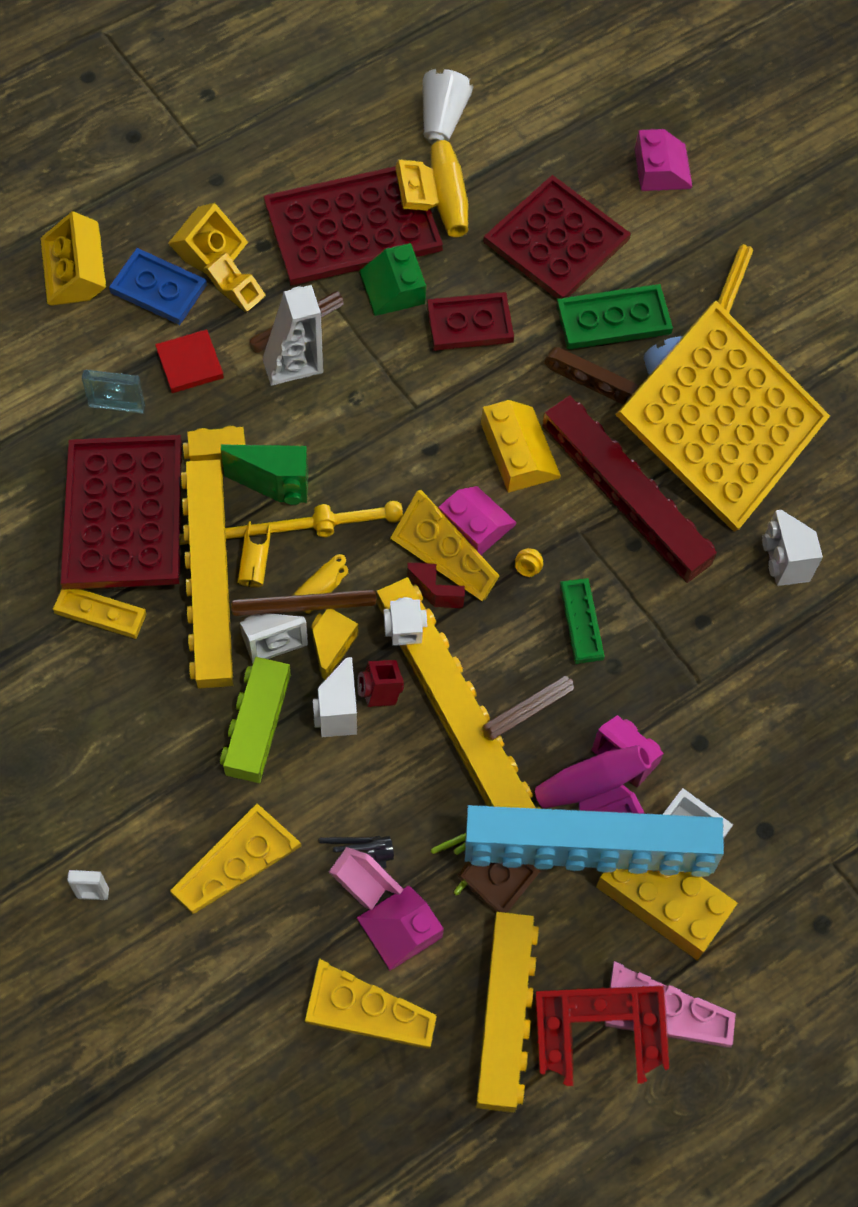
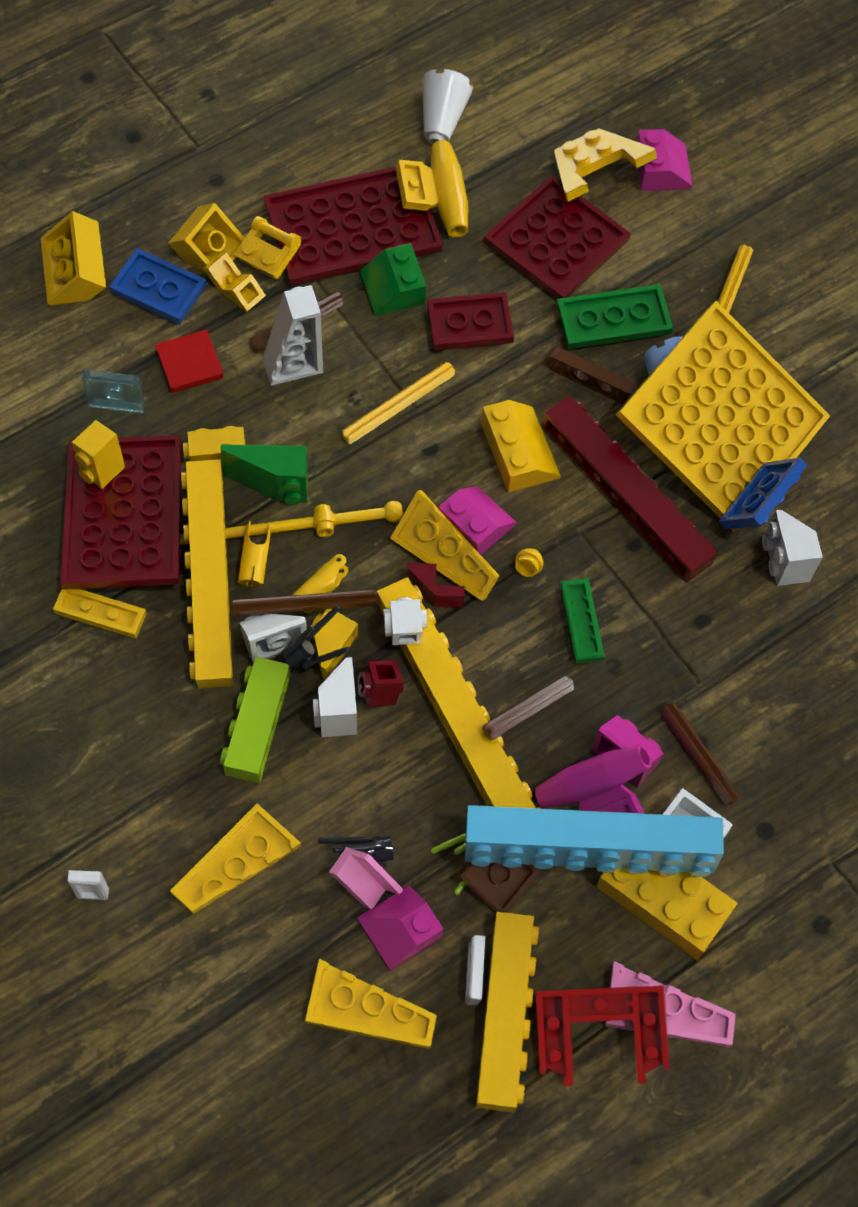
none -> yellow brick [72,420,125,489]
none -> yellow plate [234,216,301,280]
none -> black plant [283,605,350,670]
none -> yellow axle [342,362,455,444]
none -> white tile [465,935,485,1006]
none -> yellow wing [554,128,657,201]
none -> reddish brown axle [661,703,739,806]
none -> blue plate [719,457,807,530]

